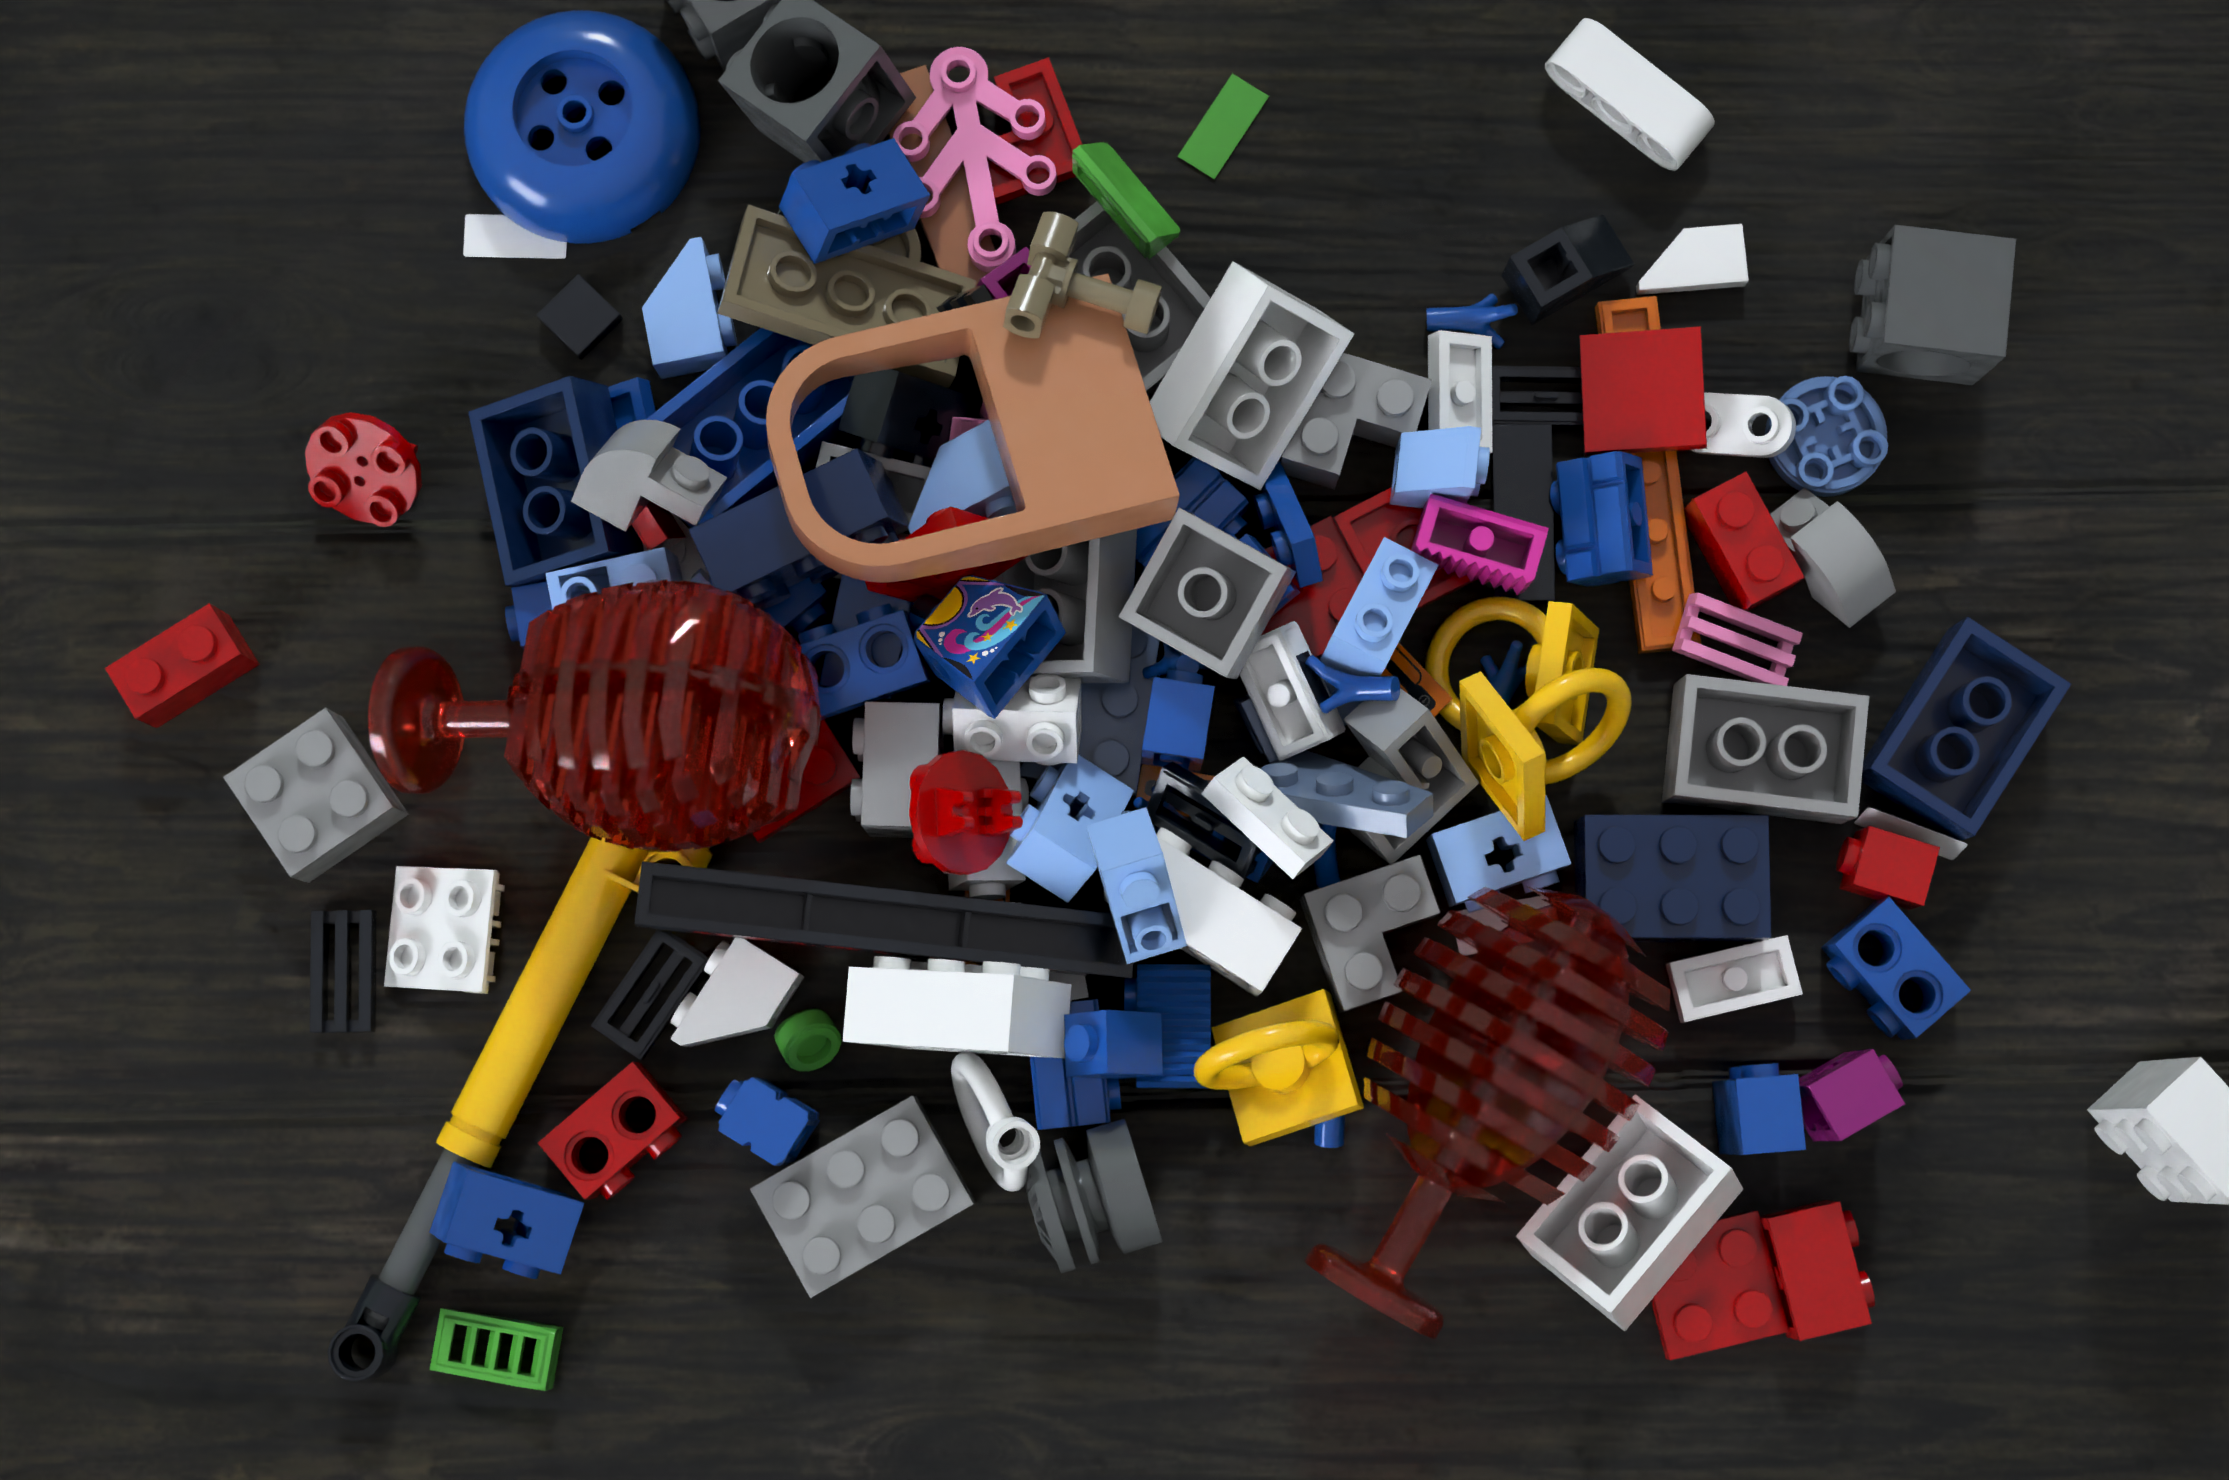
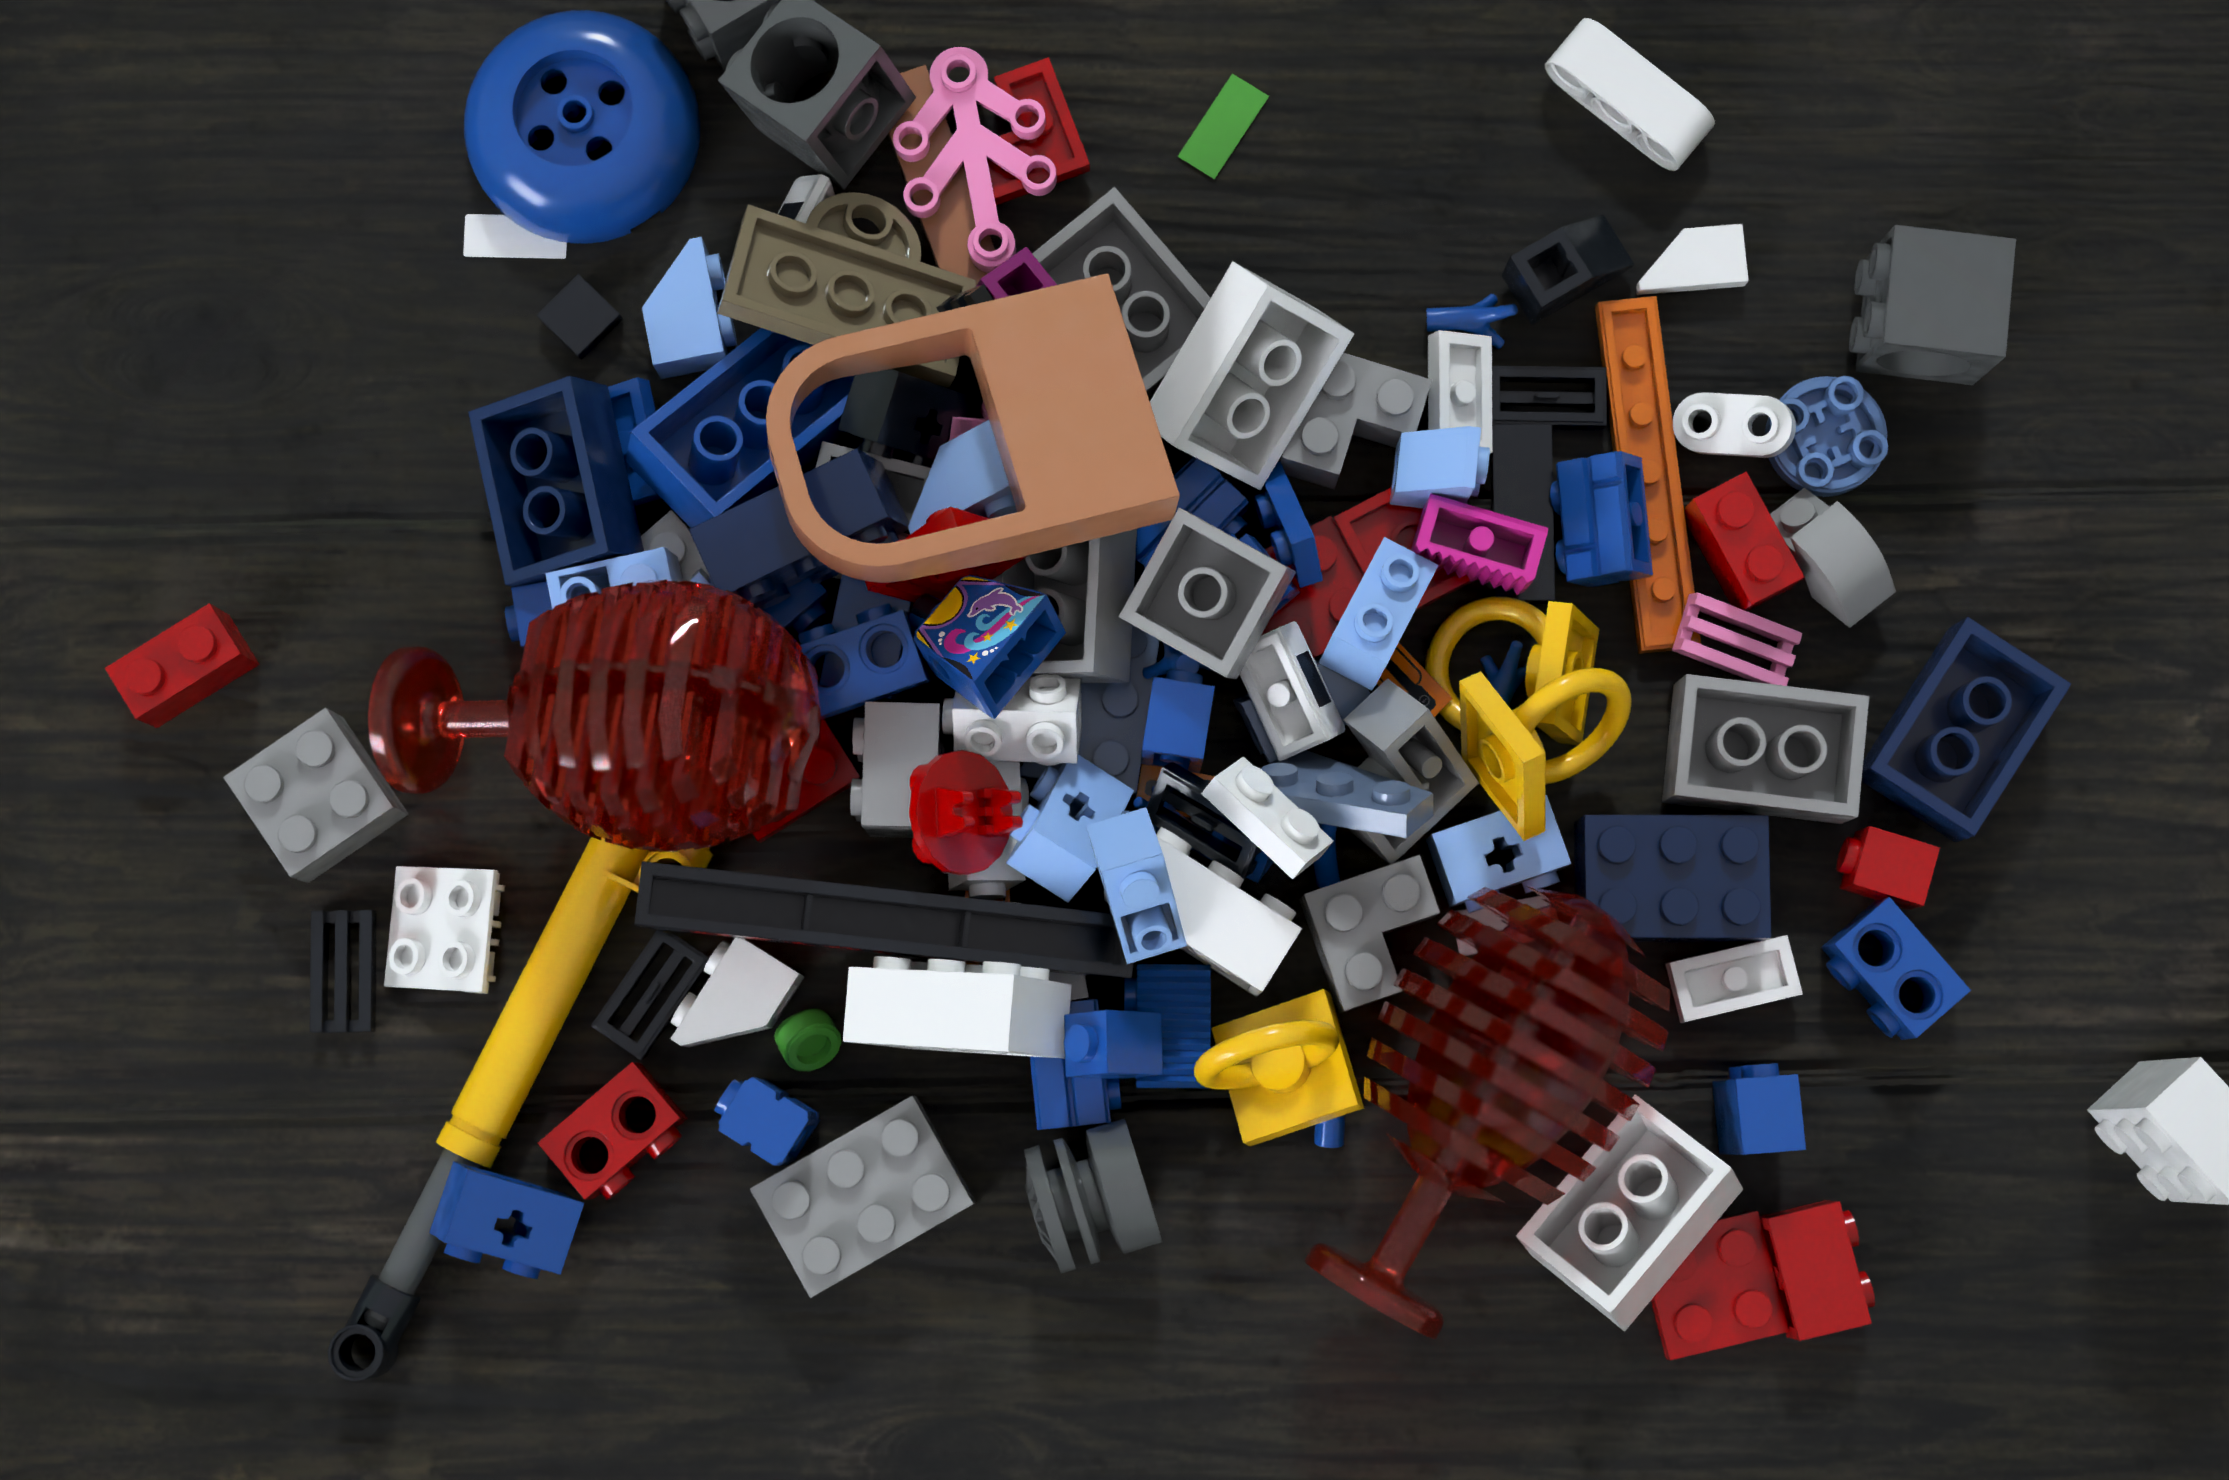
red plate [305,412,422,527] -> none
bright green slope [430,1308,564,1391] -> none
light grey brick [571,420,727,532] -> none
red tile [631,501,687,550] -> none
blue brick [779,138,930,264] -> none
white piece [951,1051,1040,1192] -> none
dark tan bar [1003,212,1162,338] -> none
bright green slope [1072,142,1181,259] -> none
blue bar [1305,655,1400,714] -> none
red tile [1580,326,1707,456] -> none
magenta brick [1799,1049,1905,1141] -> none
white sticker [1854,807,1968,860] -> none

